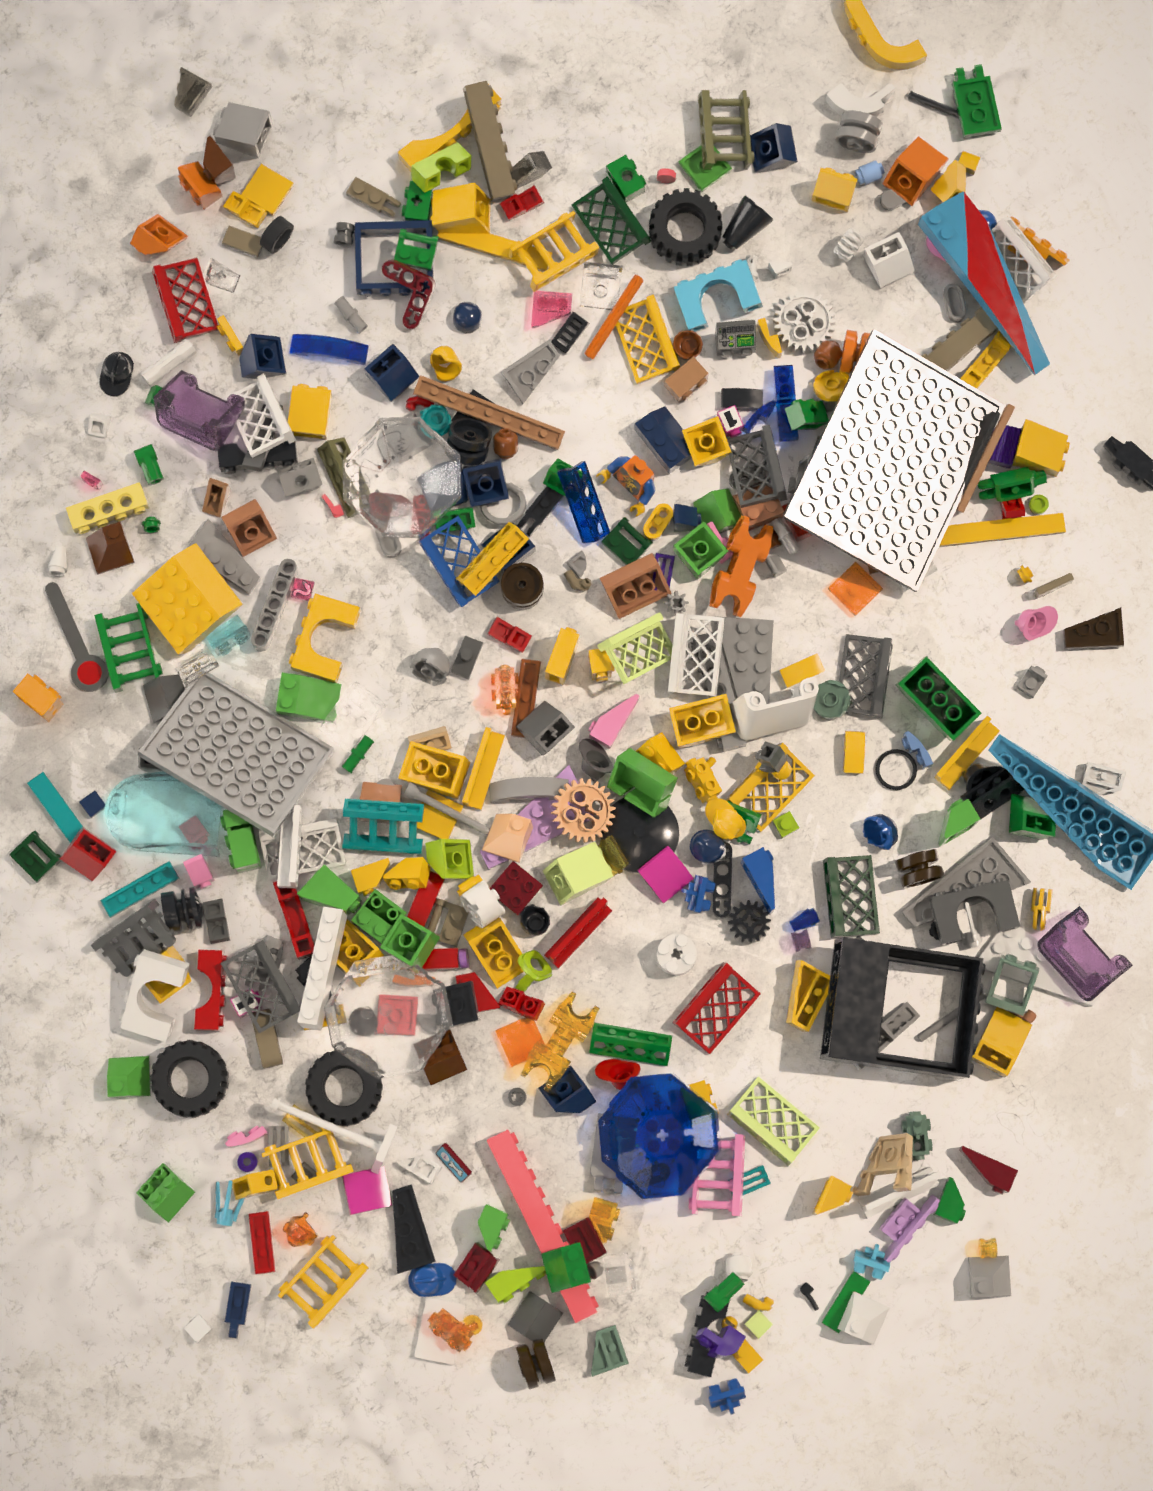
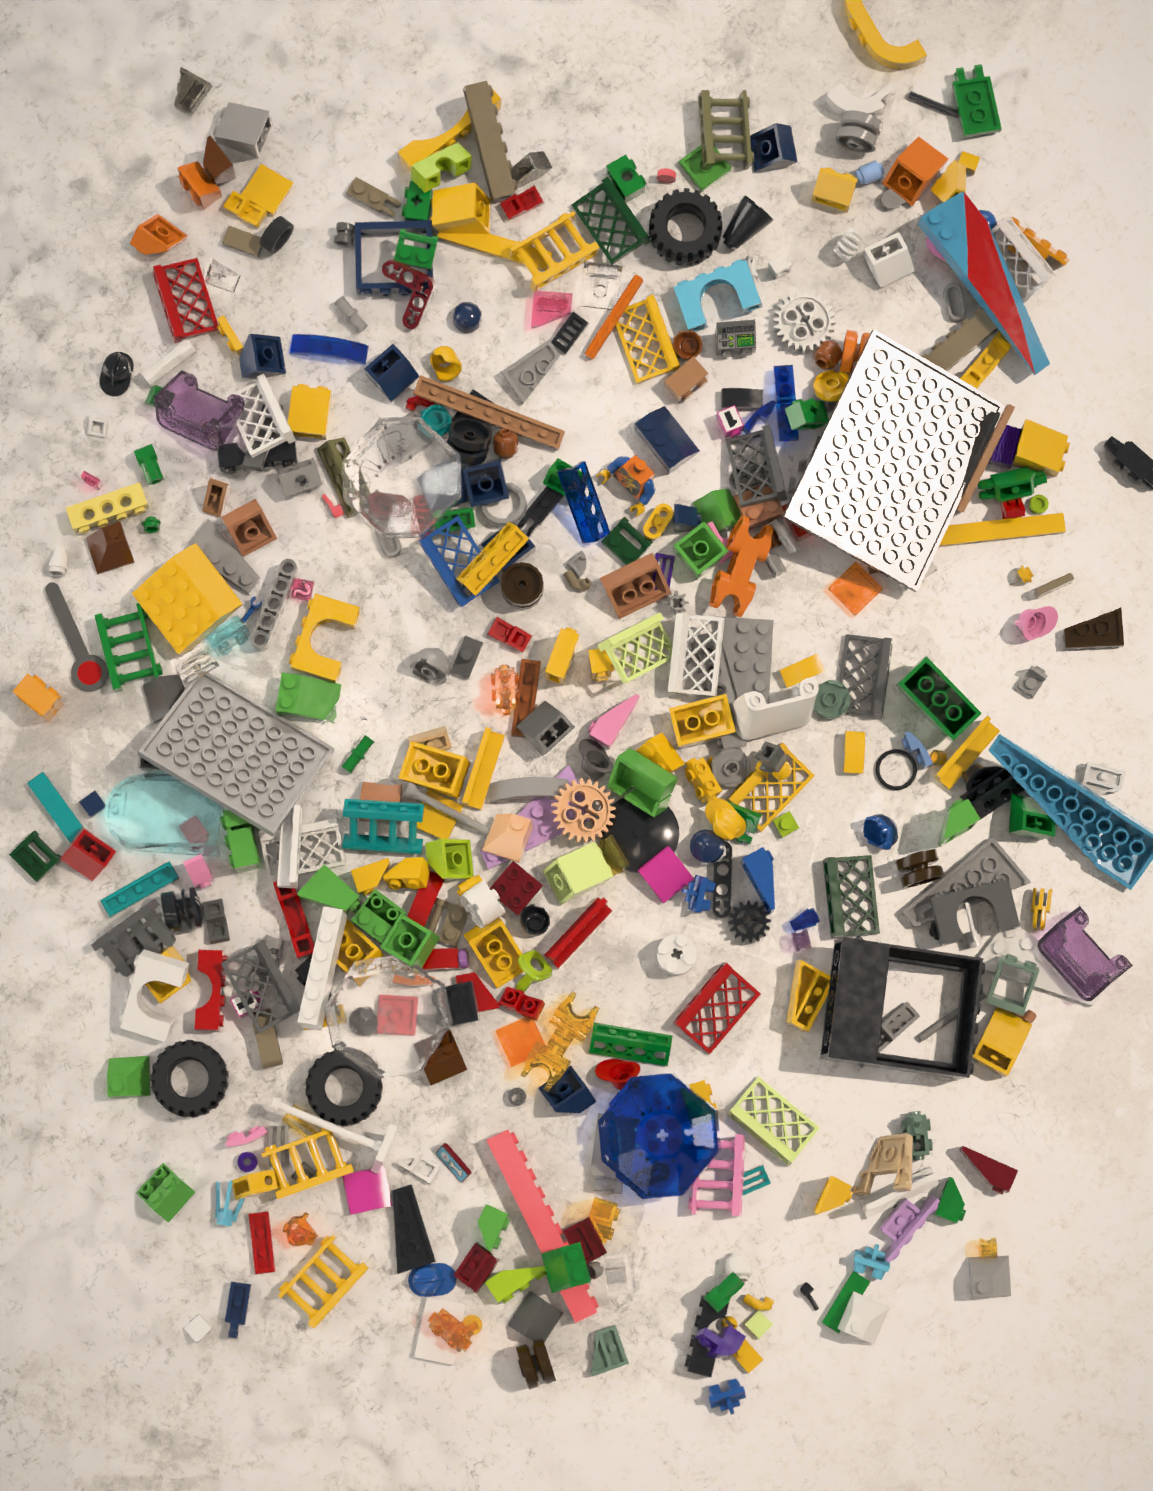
yellow slope [682,416,732,467] -> none
yellow slope [757,318,782,359] -> none
none -> blue hand [242,596,262,623]
none -> light grey plate [711,747,751,787]
none -> clear yellow hinge [930,750,947,766]

